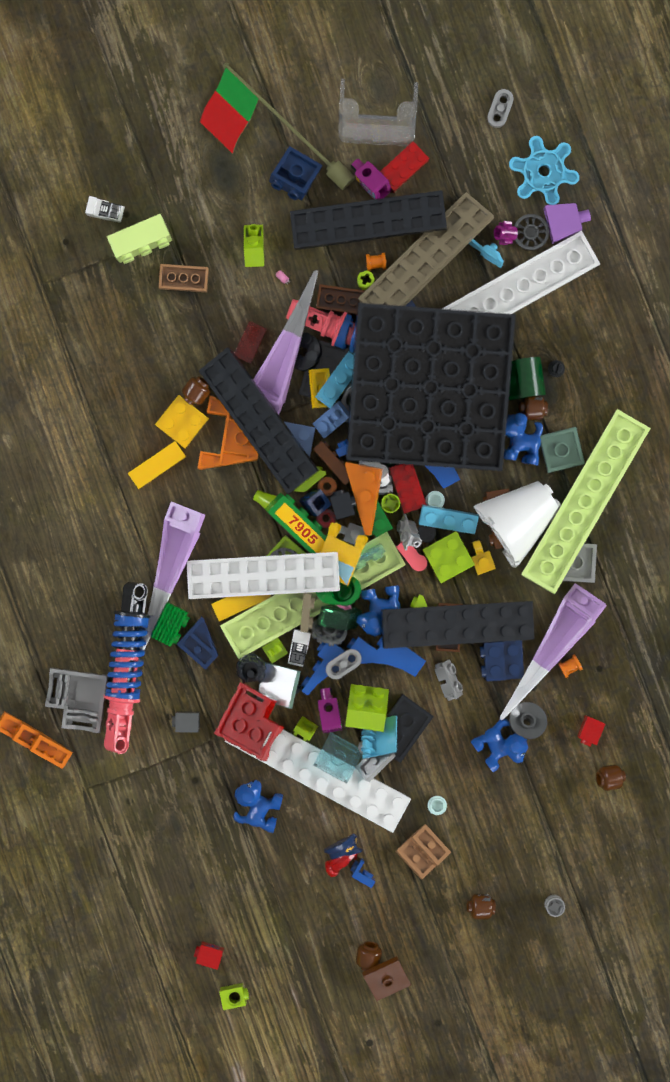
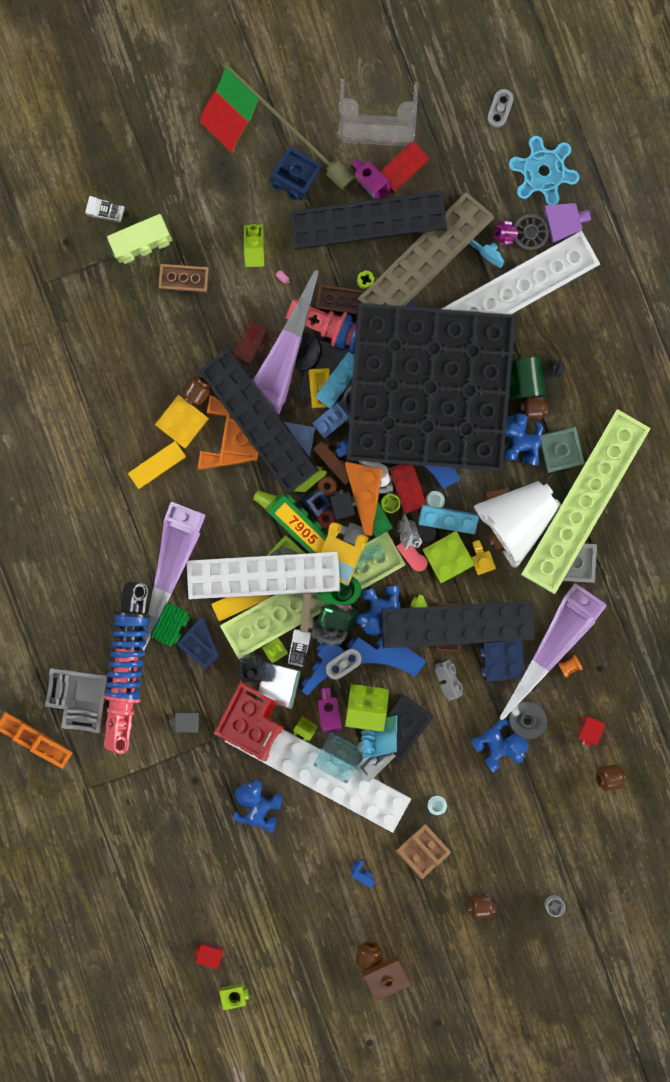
piece [324,833,363,877] -> none
orange bush [366,252,387,271] -> none

